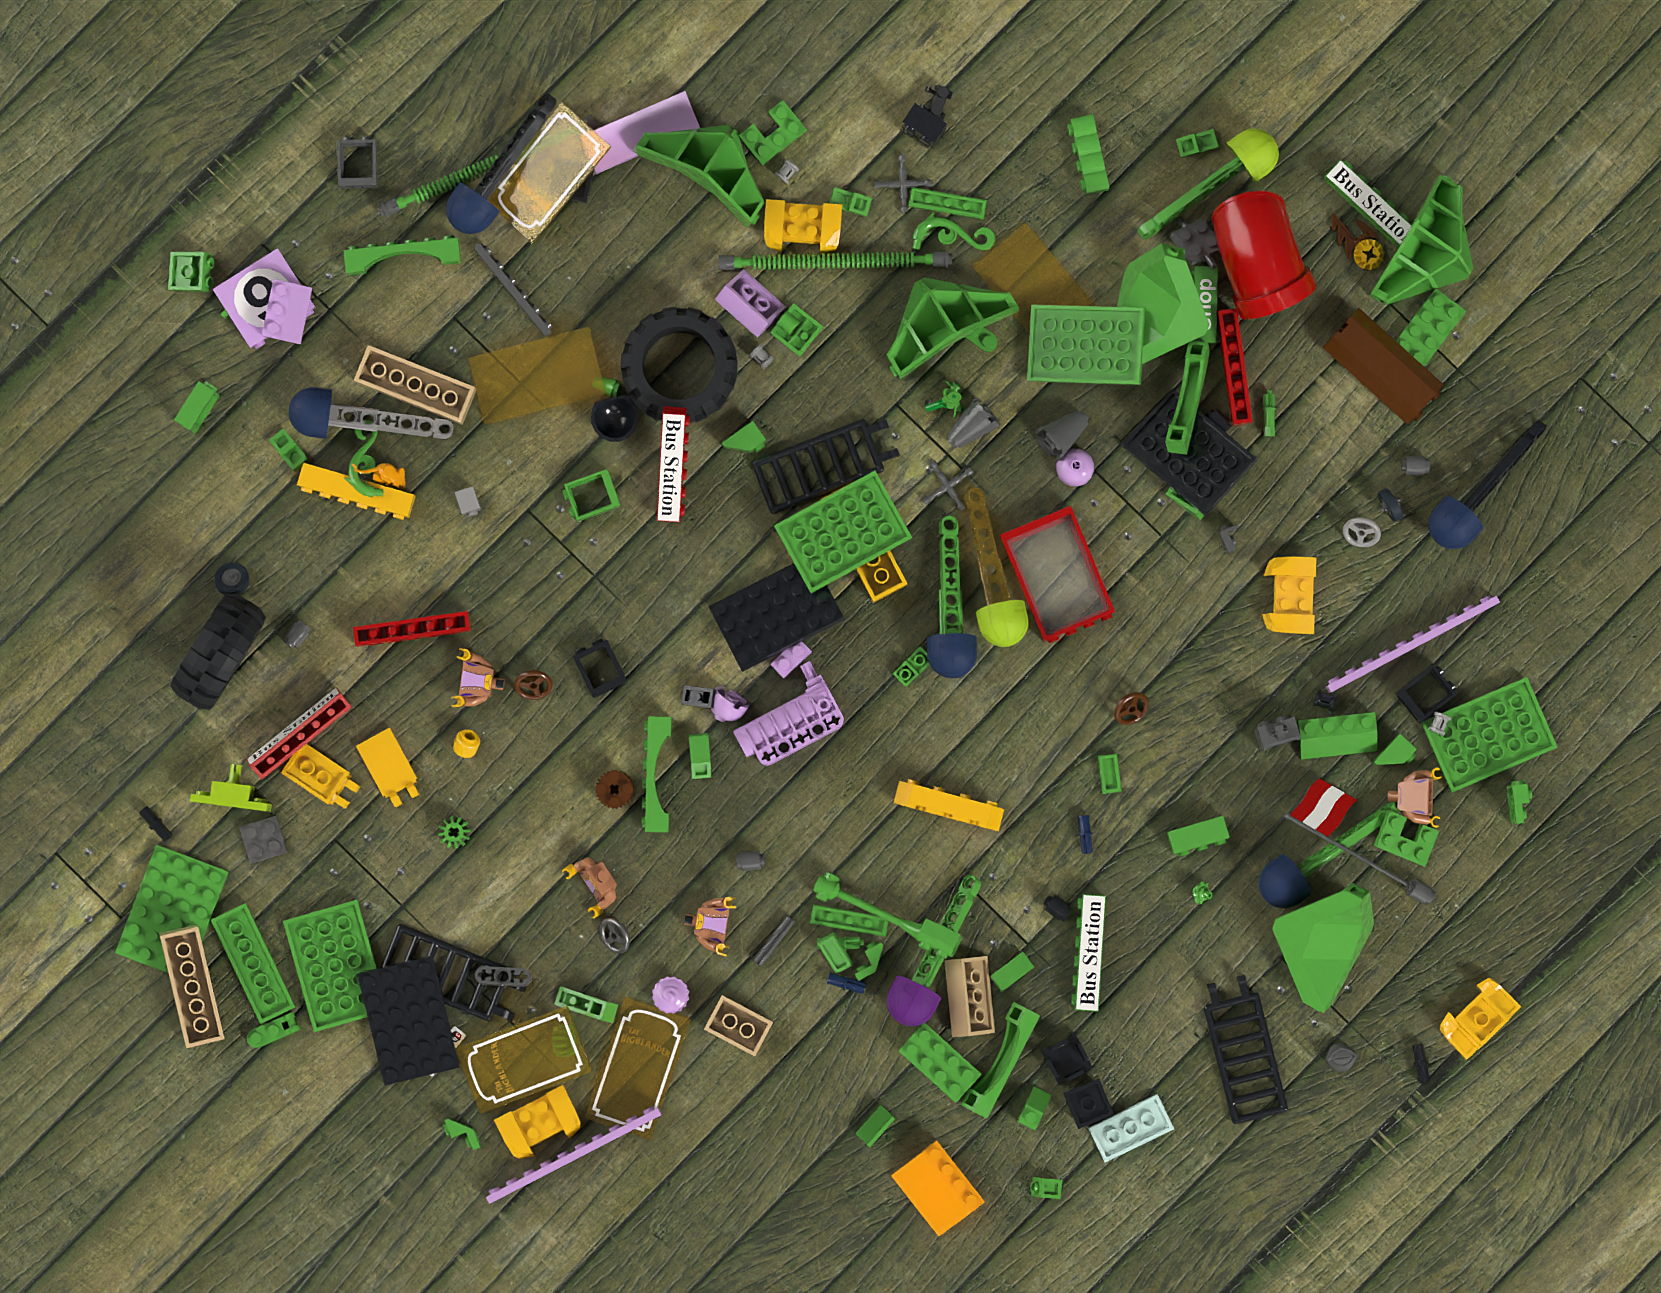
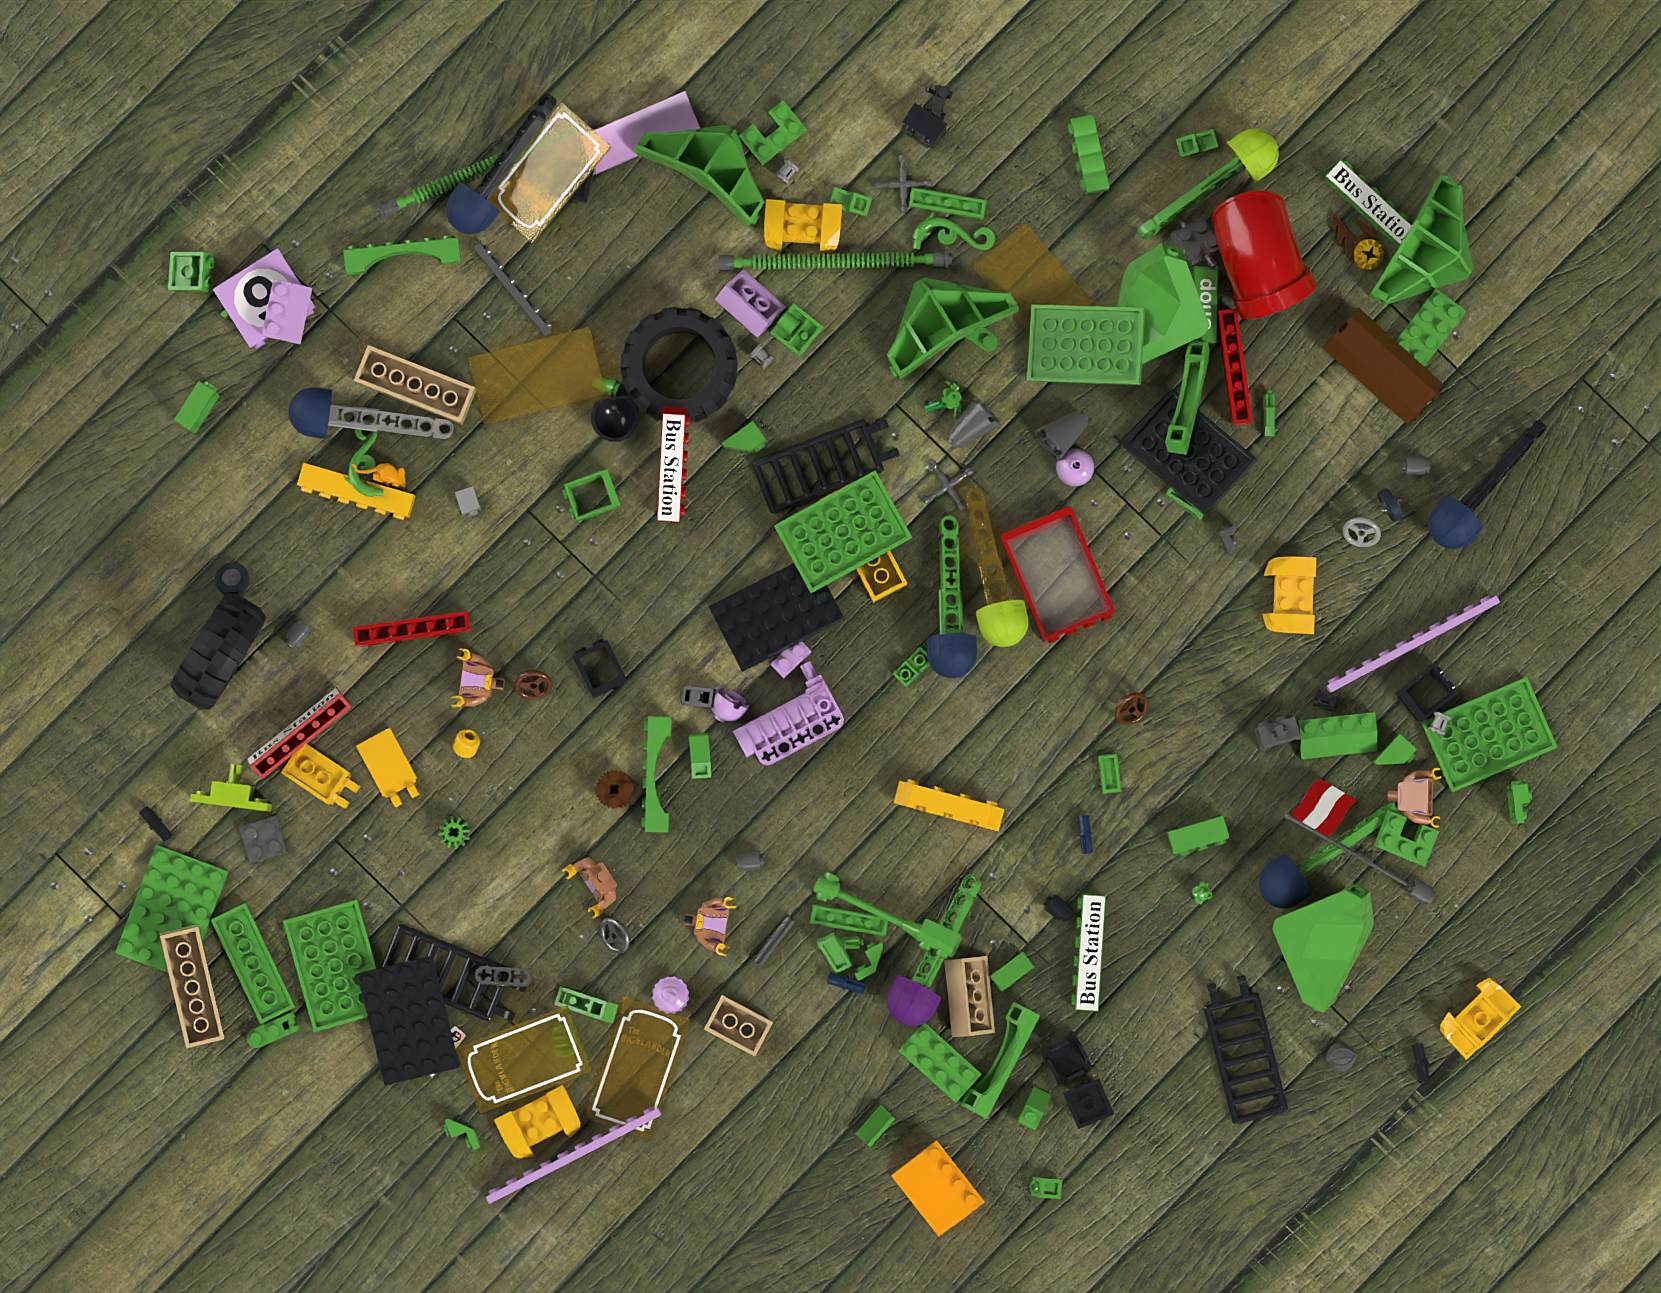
bright green slope [269,428,309,472] -> none
dark grey window [337,137,378,189] -> none
light aqua tile [1088,1094,1174,1162] -> none
black brick [1205,408,1232,432] -> none

